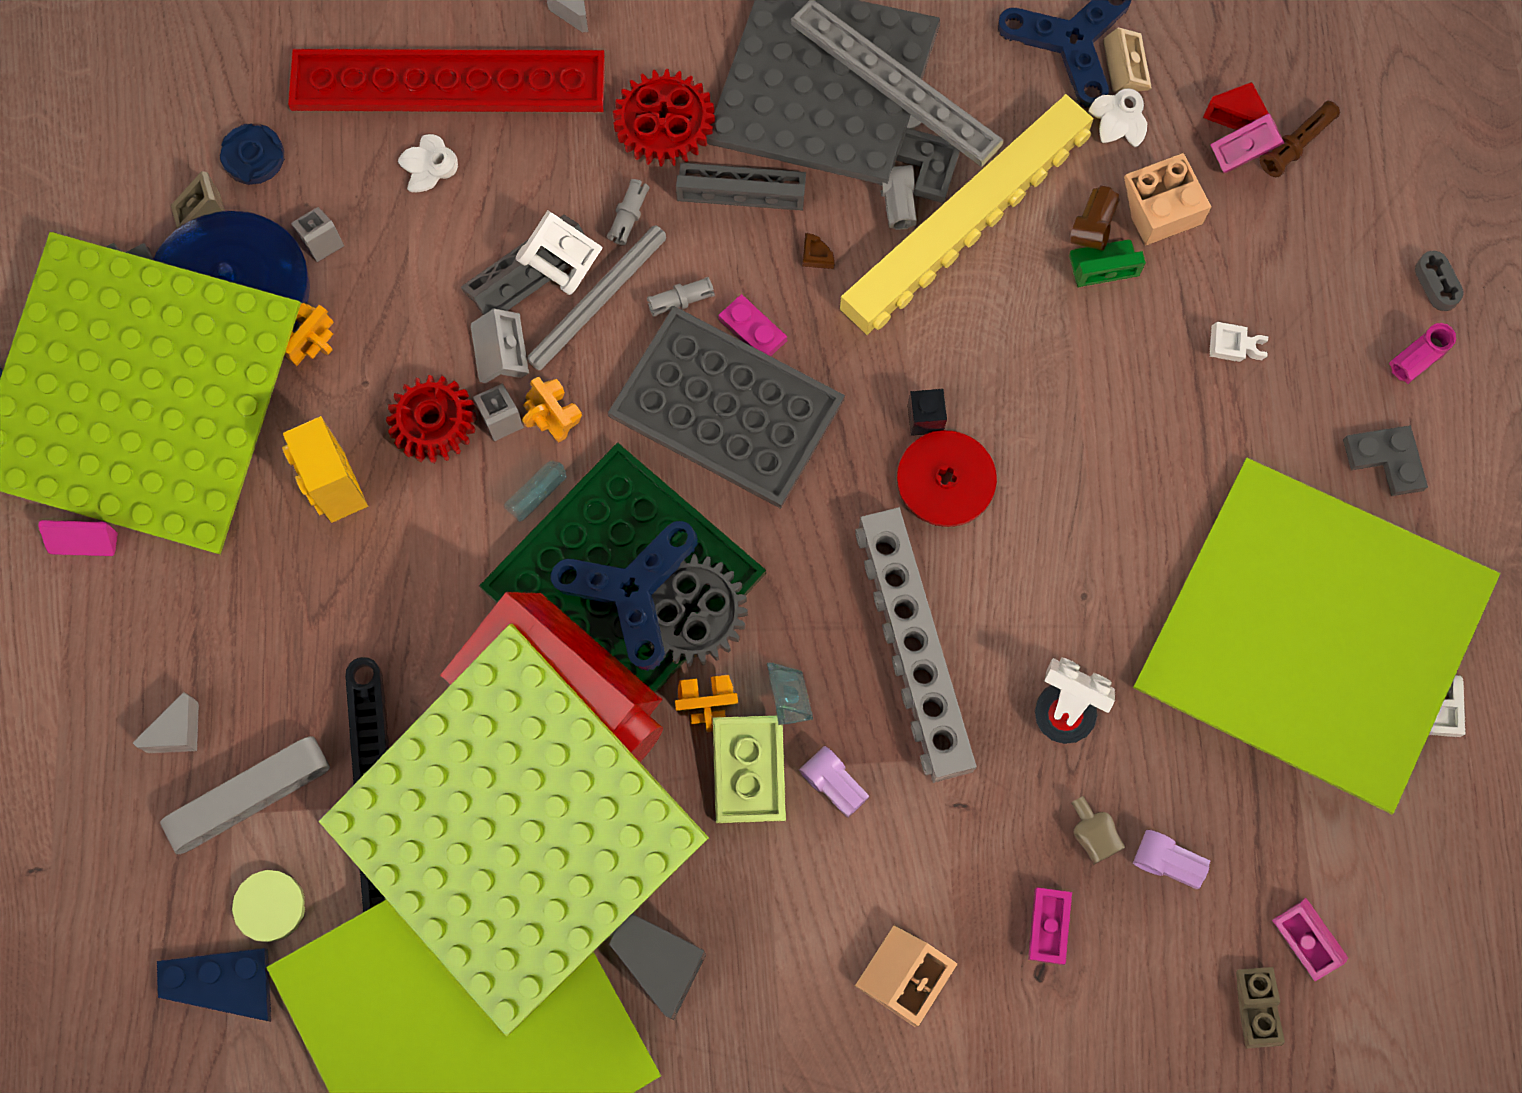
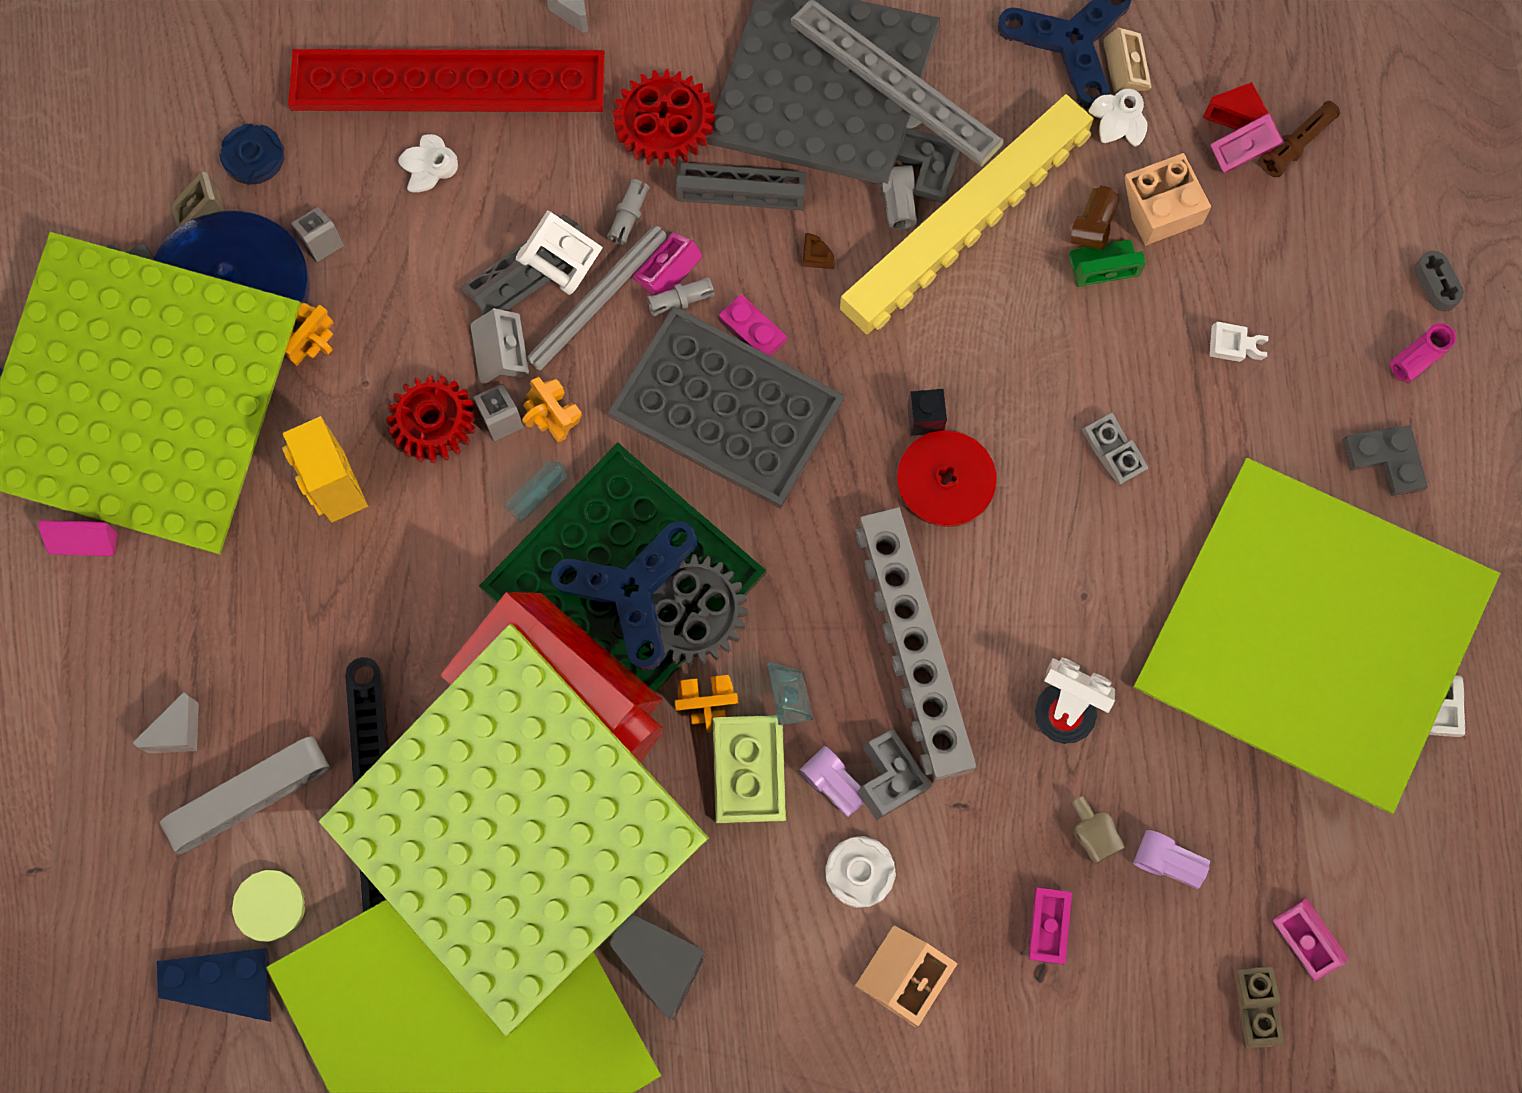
none -> dark pink slope [632,232,702,295]
none -> white tile [825,836,896,908]
none -> dark grey plate [857,729,932,820]
none -> light grey slope [1081,412,1148,485]

